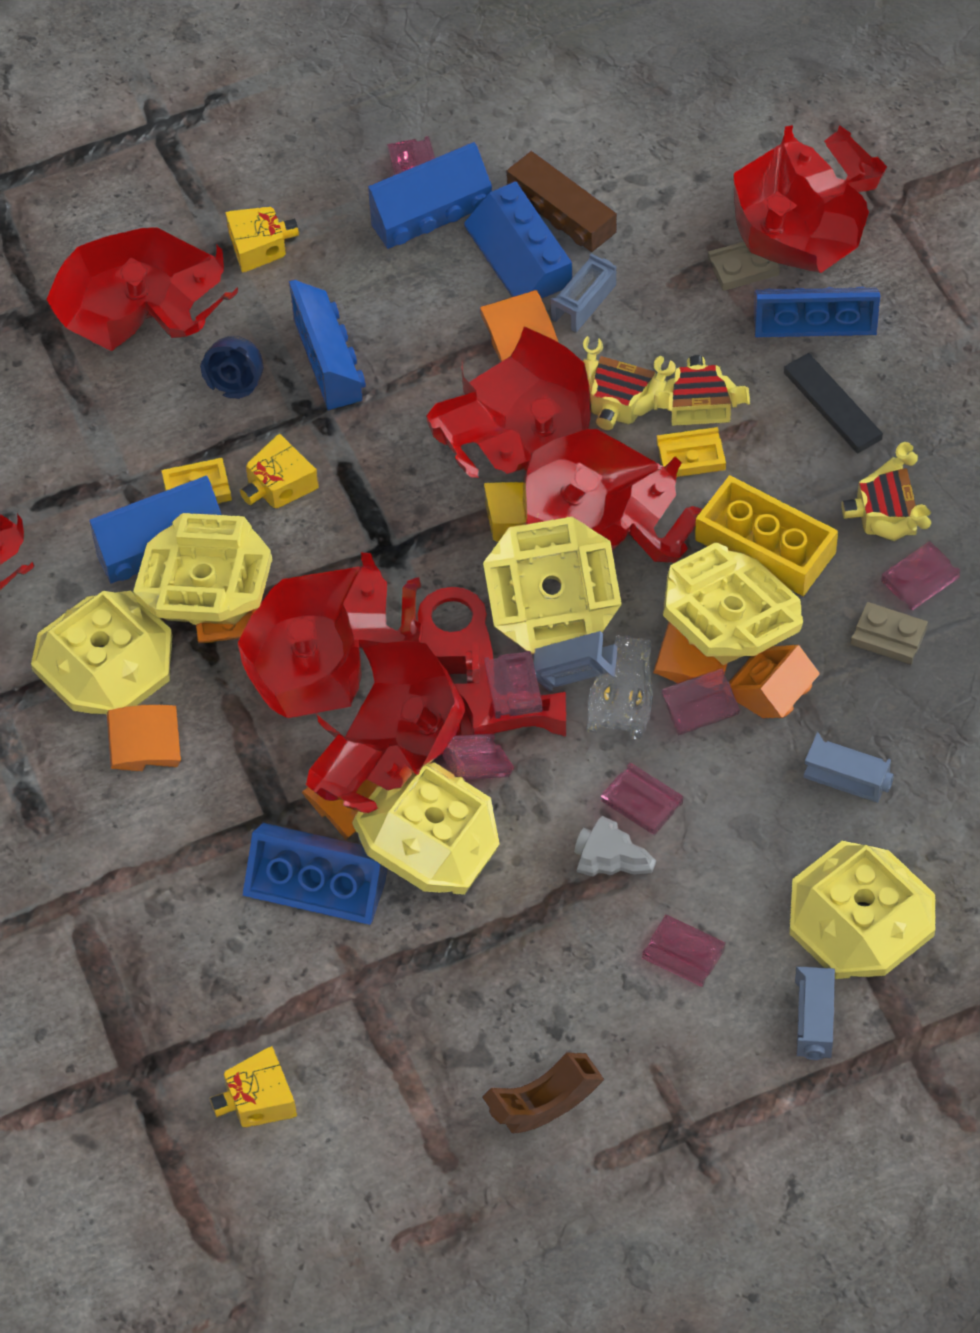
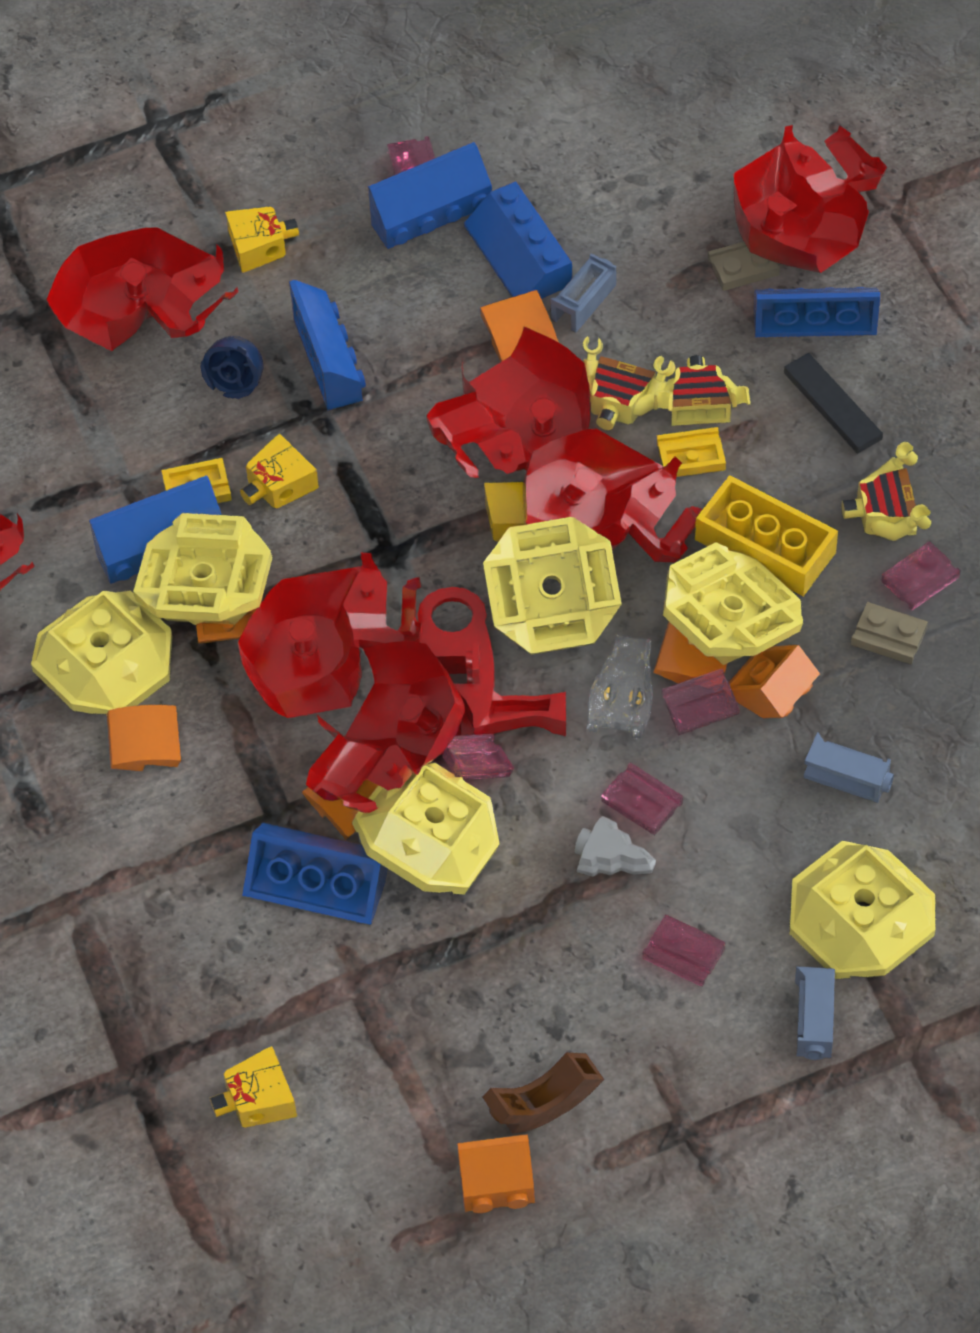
clear pink plate [484,651,542,719] -> none
reddish brown brick [506,151,617,252] -> none
sand blue window [532,631,618,692] -> none
none -> orange slope [457,1134,535,1213]

